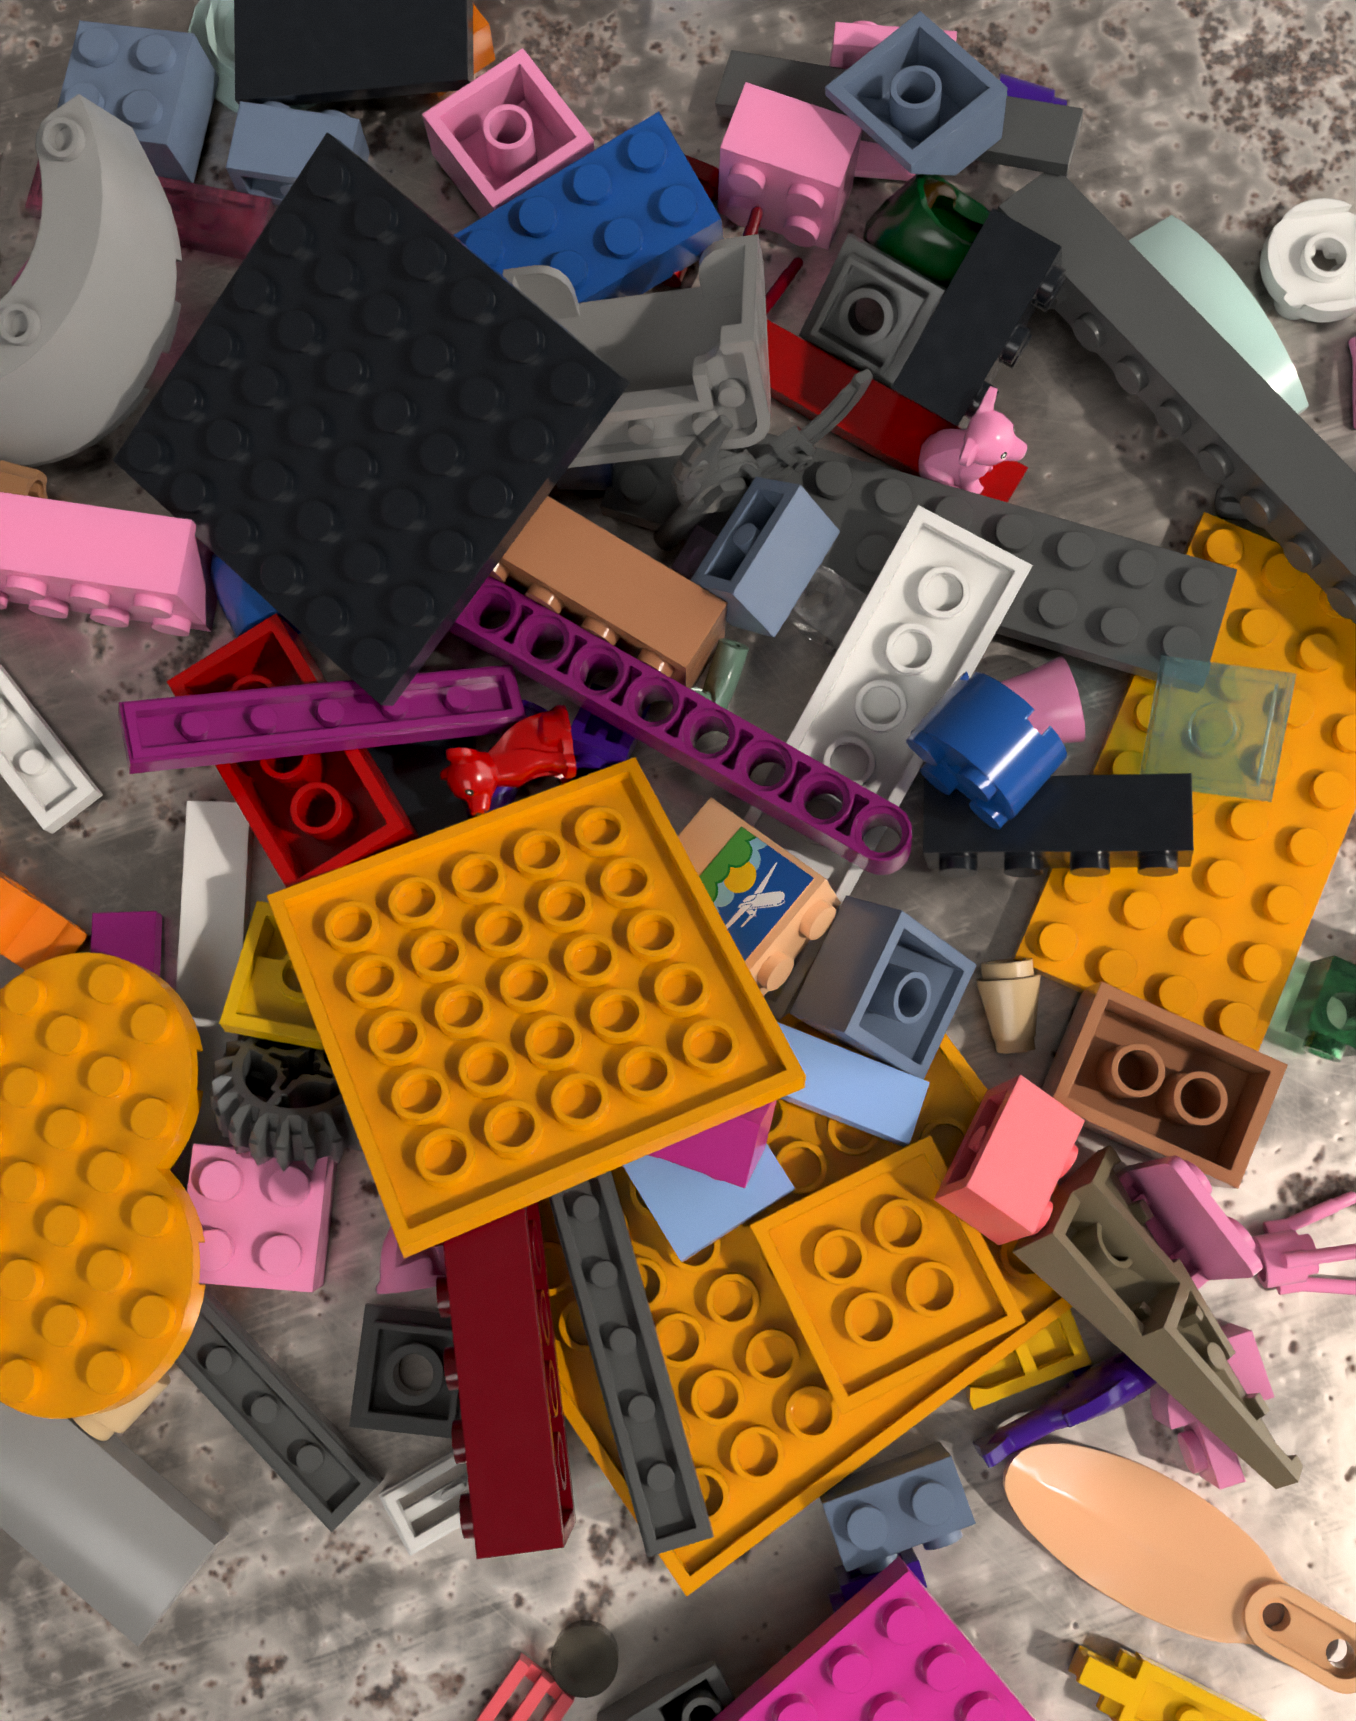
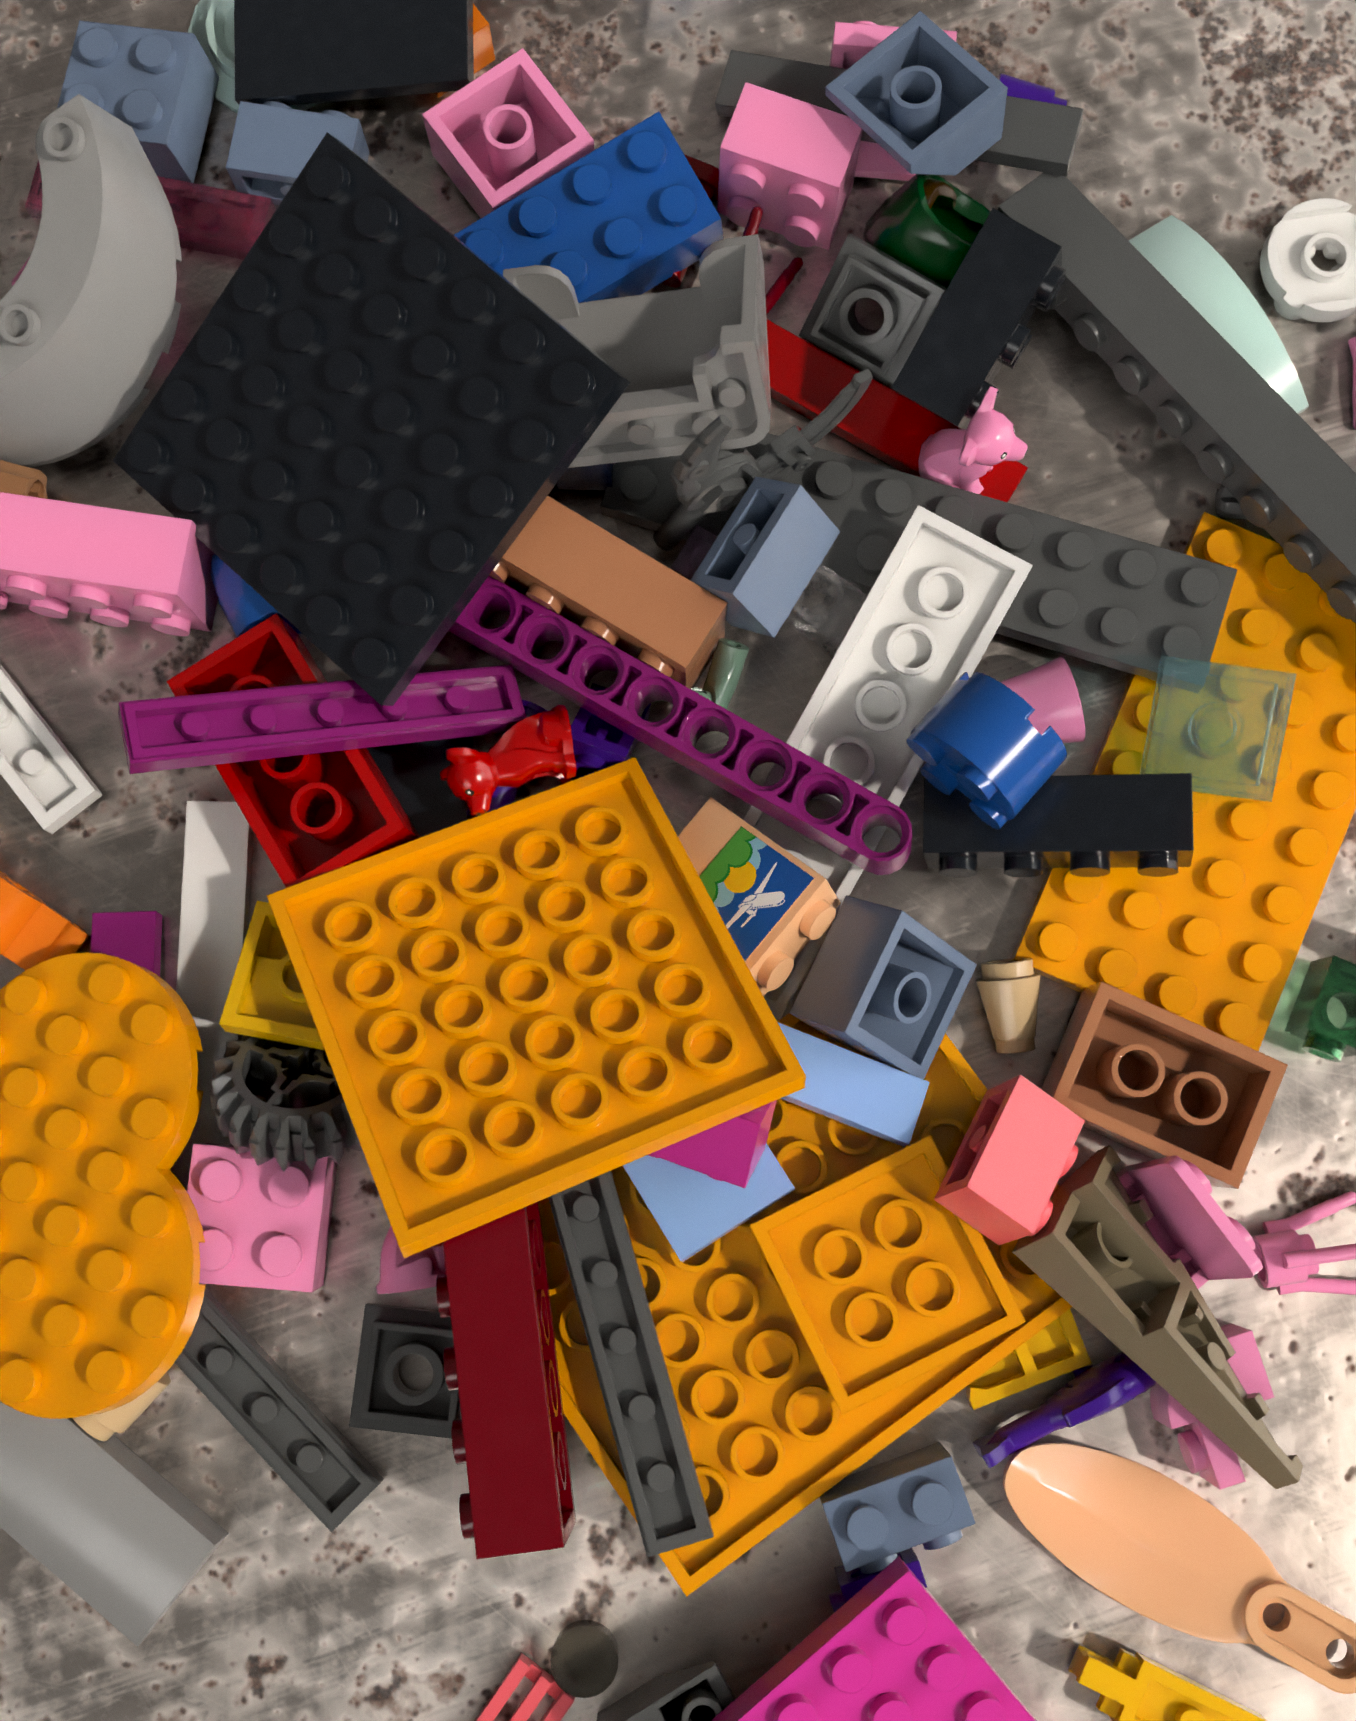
white tile [378,1450,469,1556] -> none

